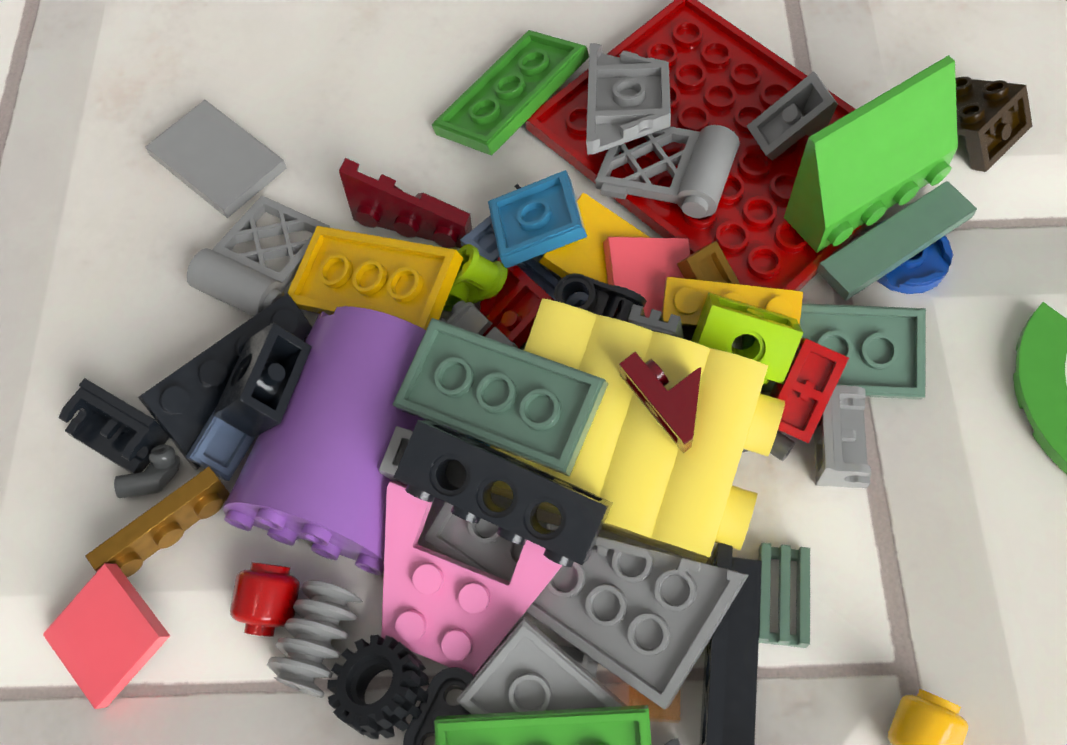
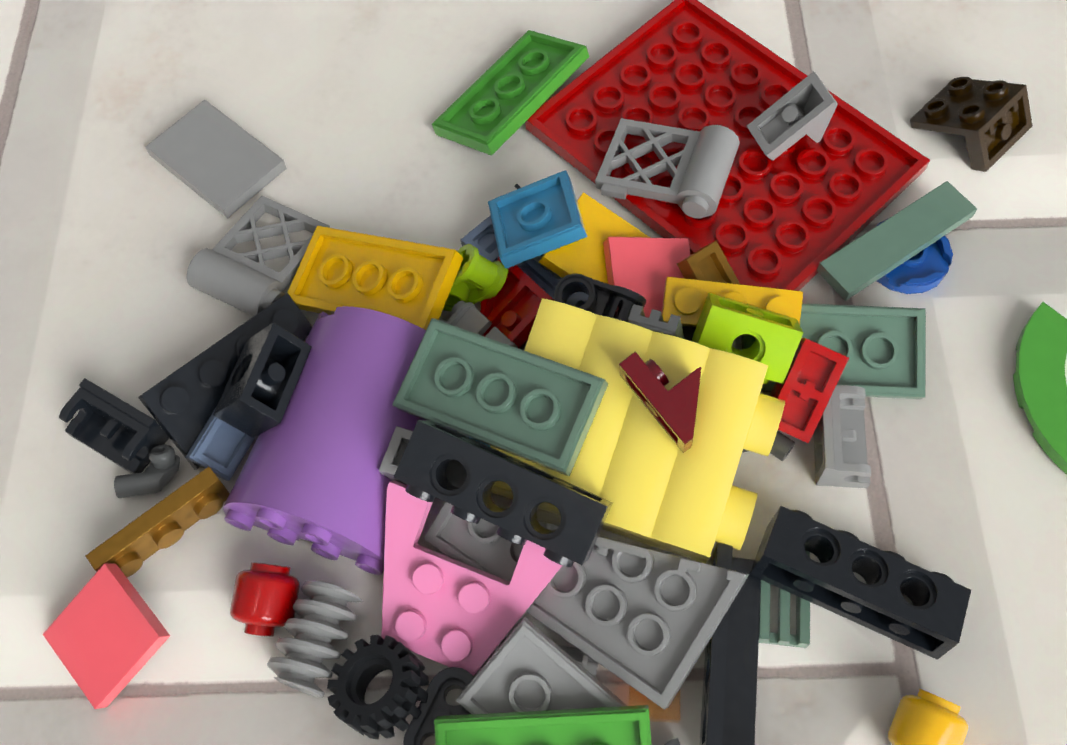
dark red wing [339,158,472,248] -> none
light grey wing [586,43,671,155] -> none
slope [784,55,958,253] -> none
none -> black brick [749,506,971,660]

